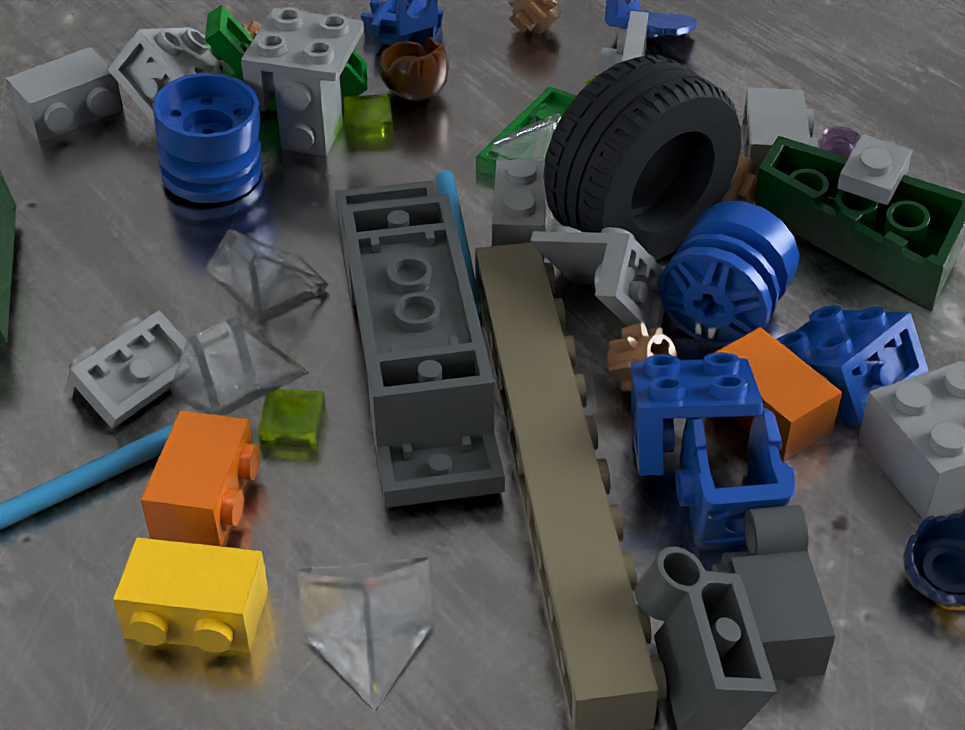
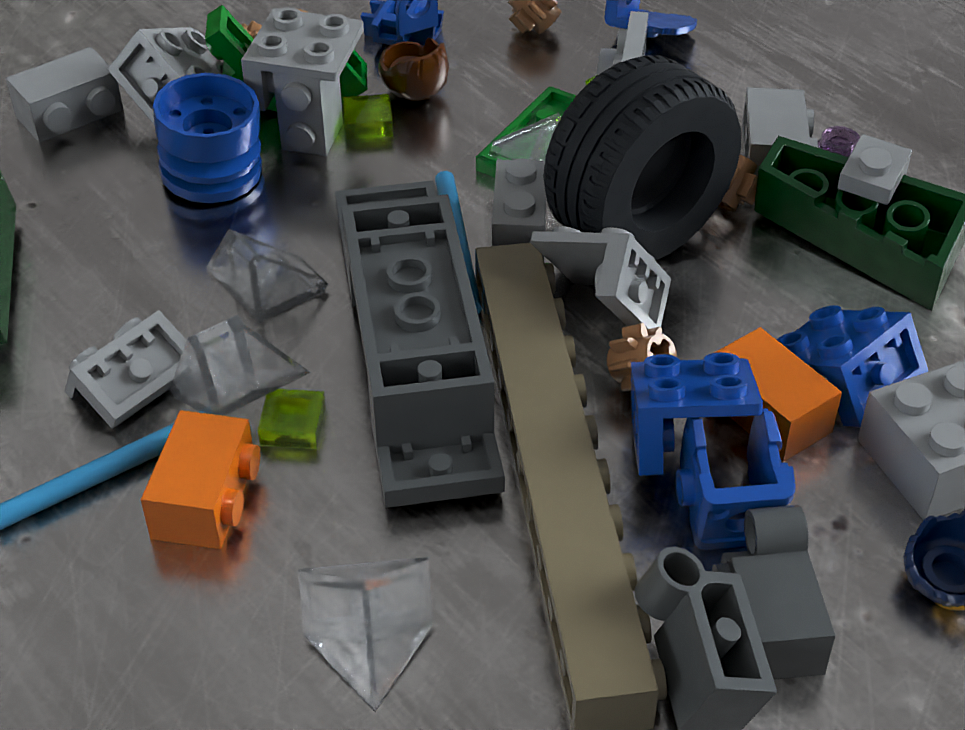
yellow brick [113,537,269,653] -> none
blue wheel [658,201,800,347] -> none

